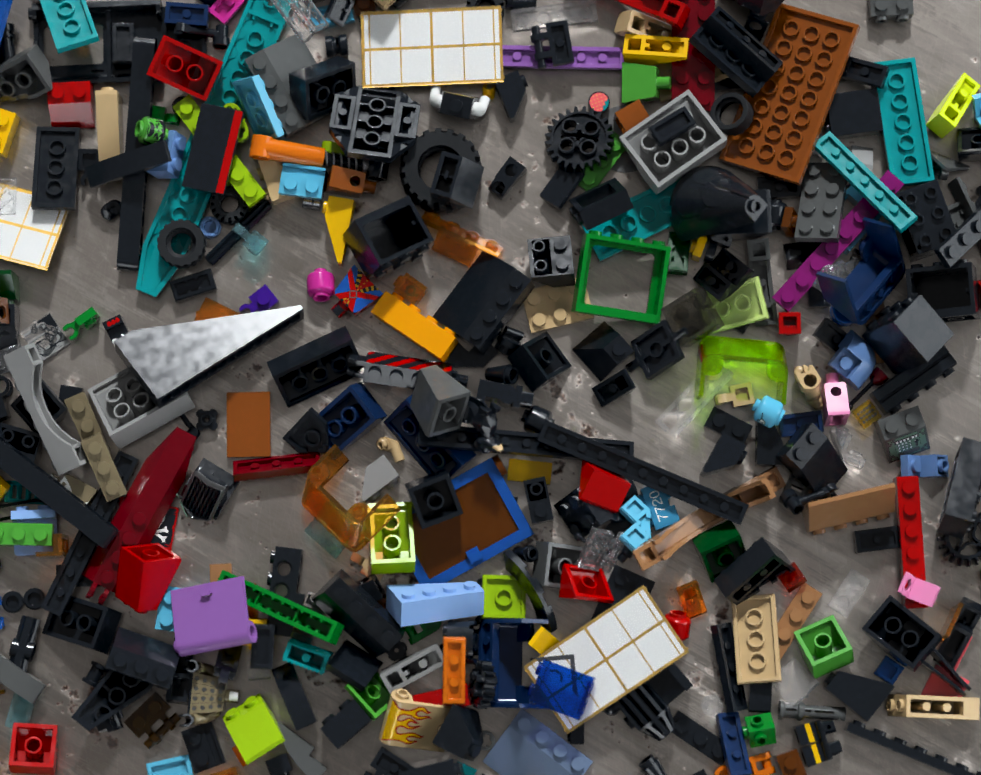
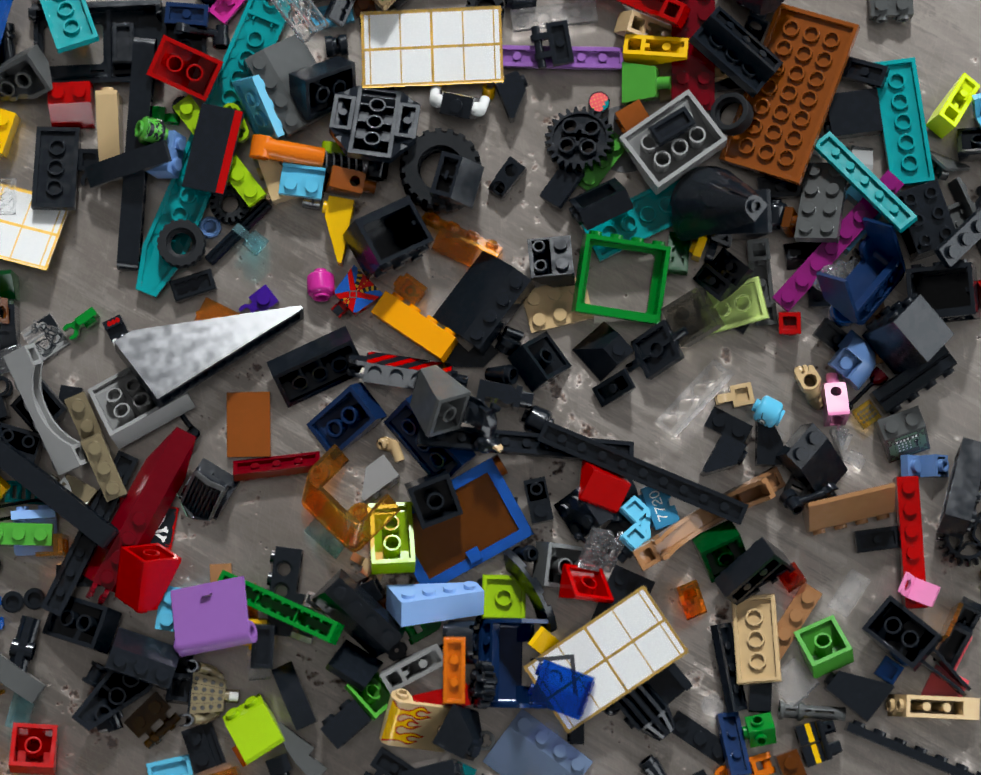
black piece [100,200,121,221] -> none
black plate [196,409,218,431] -> none
black hinge [214,645,243,691] -> none
teal brick [282,638,333,675] -> none
black plate [283,407,330,453] -> none
yellow tile [507,458,552,485] -> none
red head [664,610,691,641] -> none
clear neon green windscreen [694,336,788,406] -> none
dark blue plate [778,410,824,438] -> none

